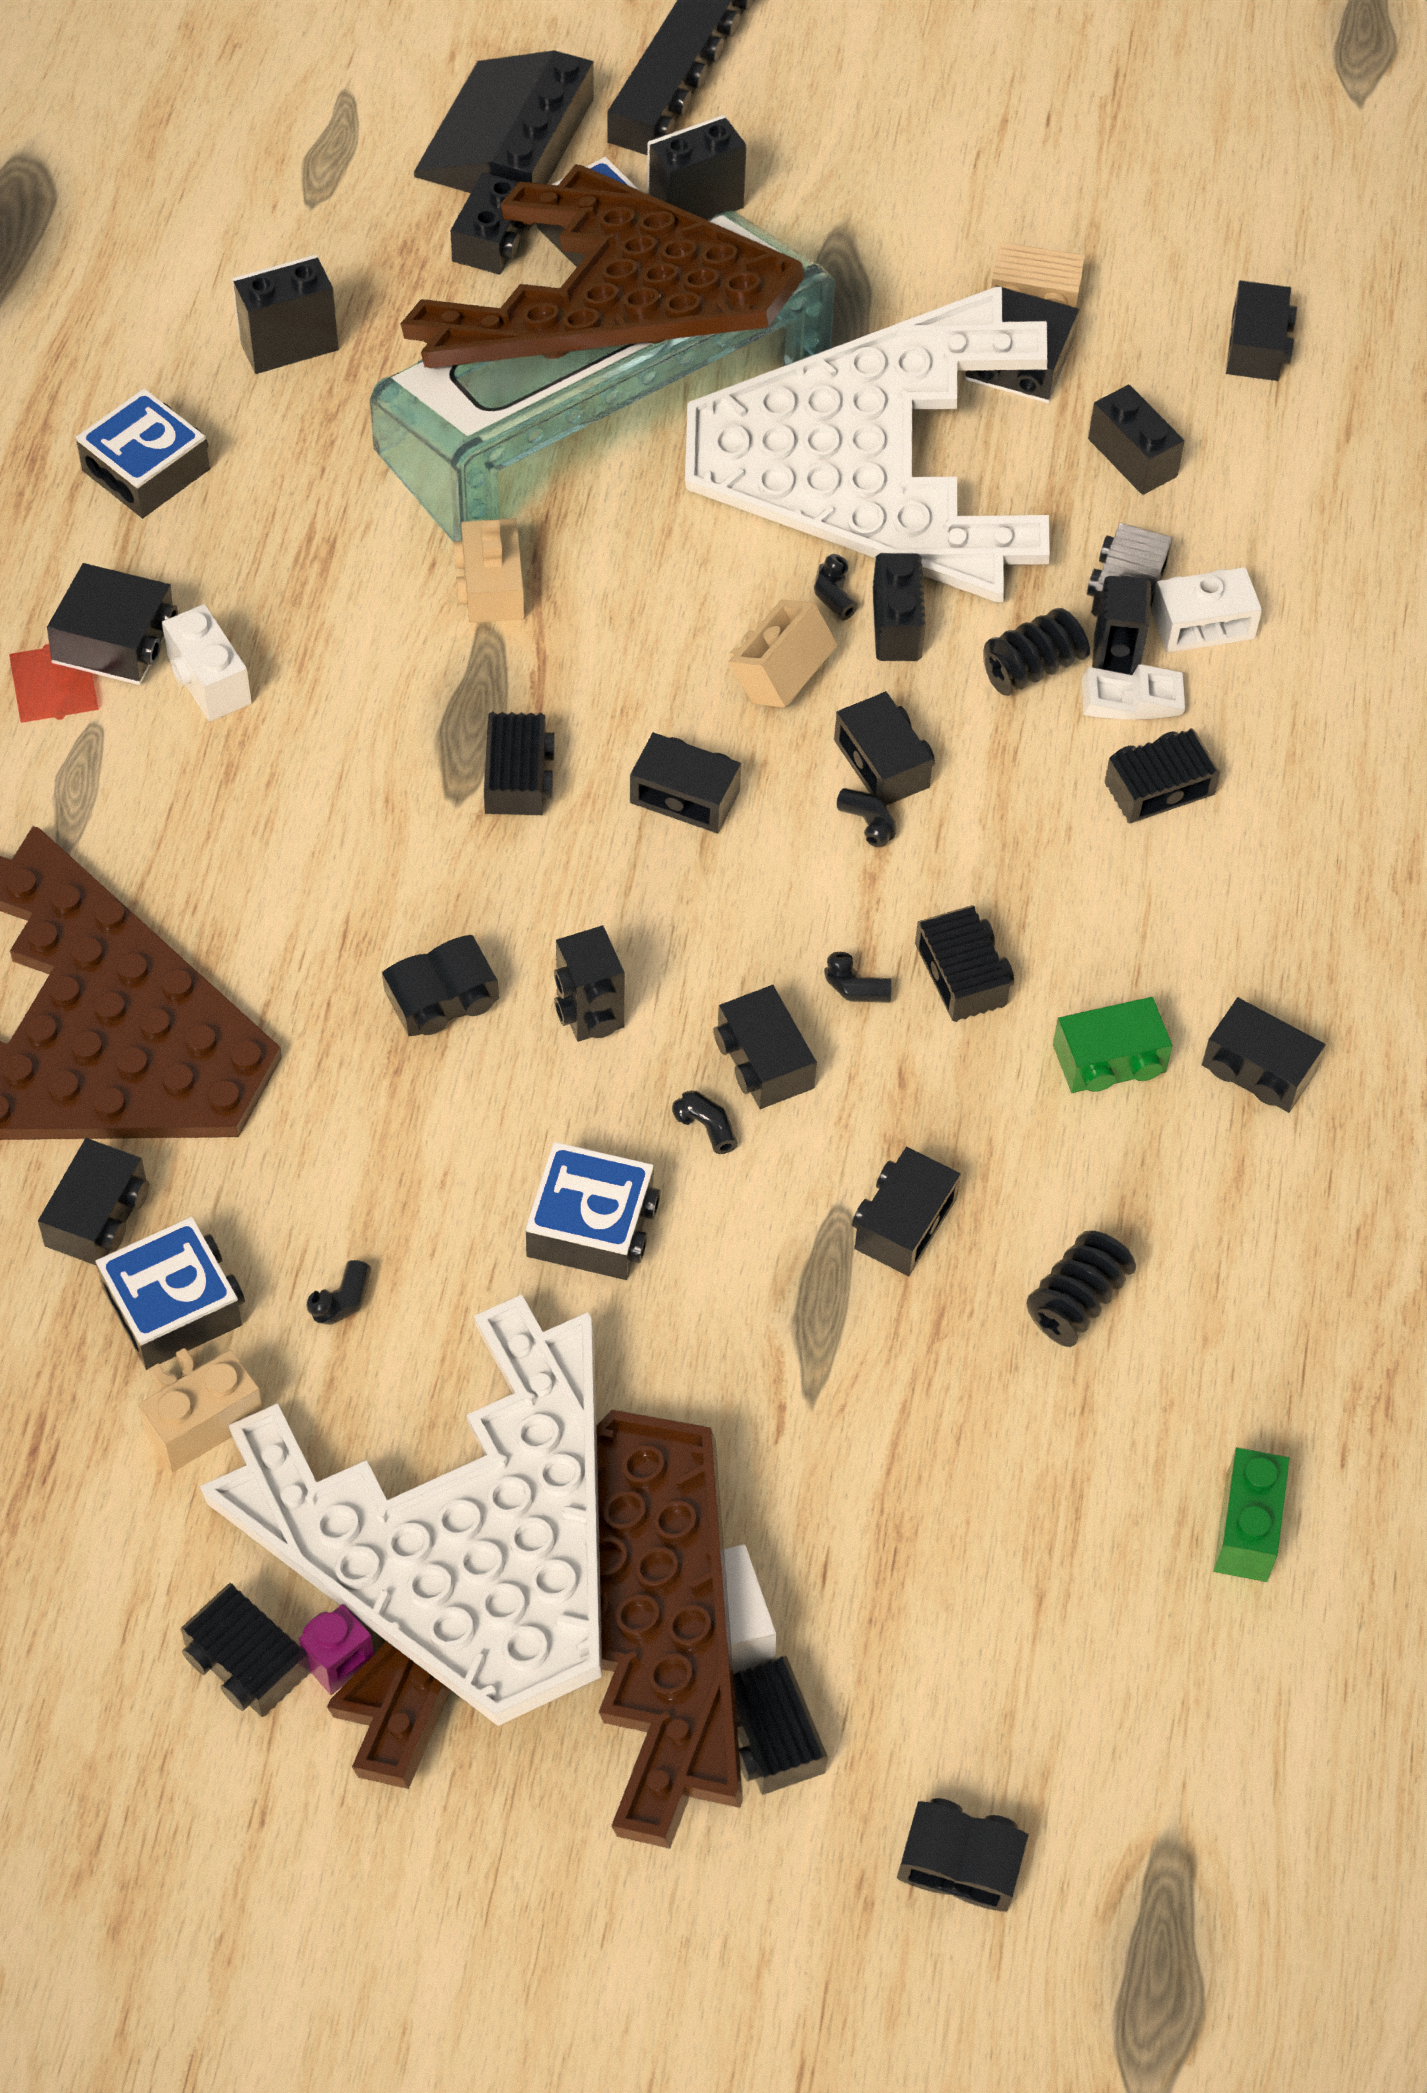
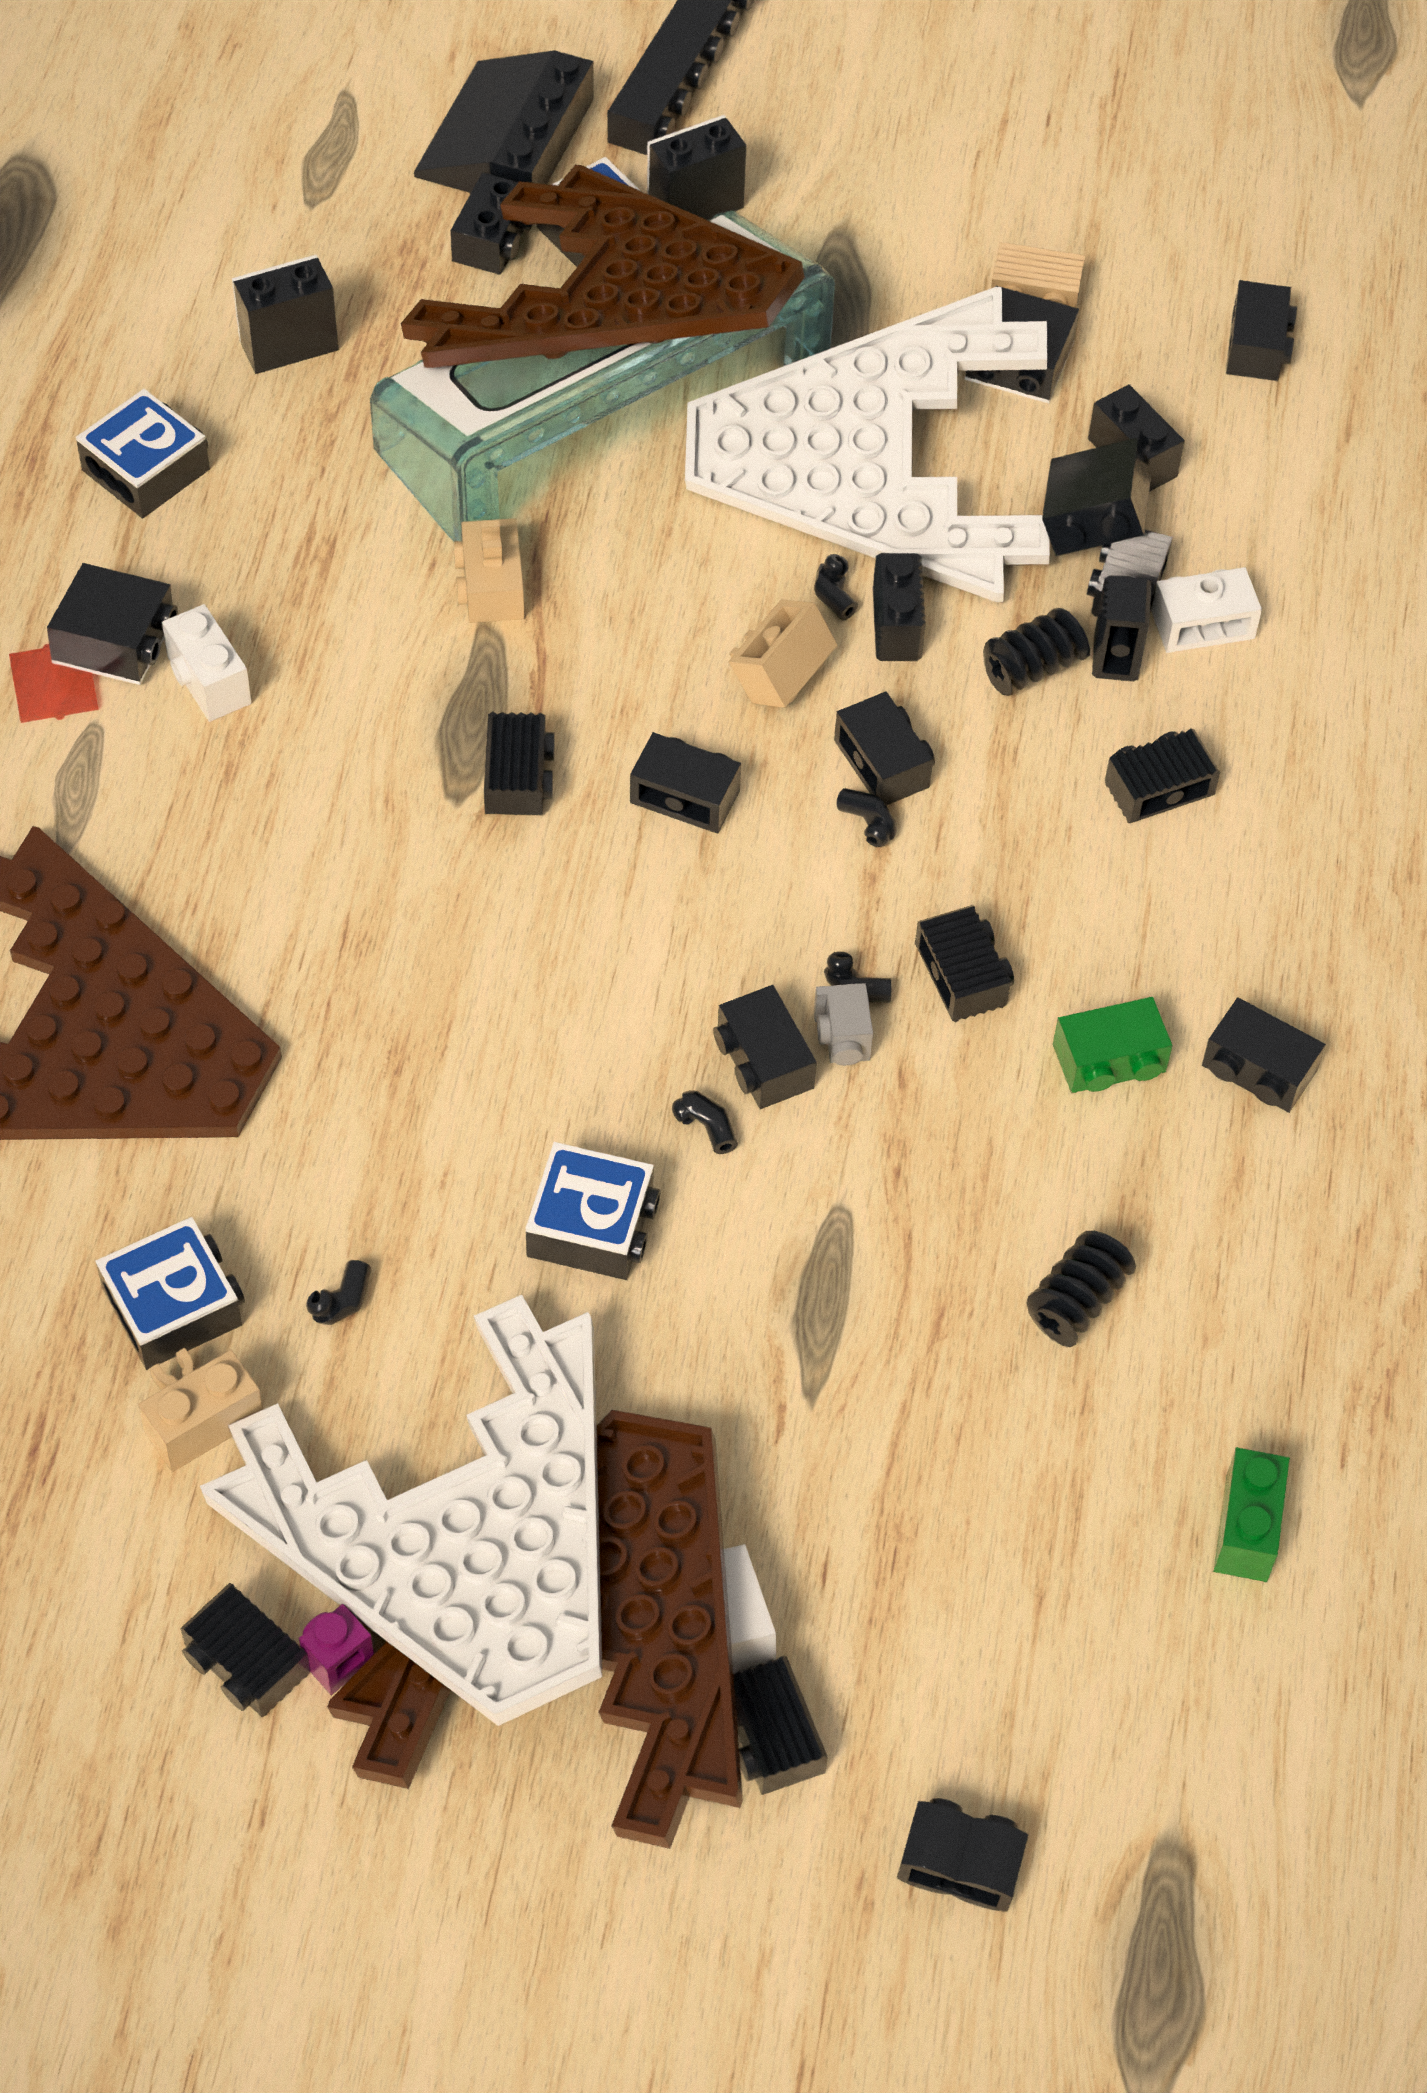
black brick [38,1138,149,1266] -> none
black brick [382,935,499,1036] -> none
black brick [554,925,625,1042] -> none
black brick [852,1146,961,1277] -> none
white slope [1082,664,1185,720] -> none
none -> light grey brick [814,983,873,1066]
none -> black brick [1042,438,1151,556]

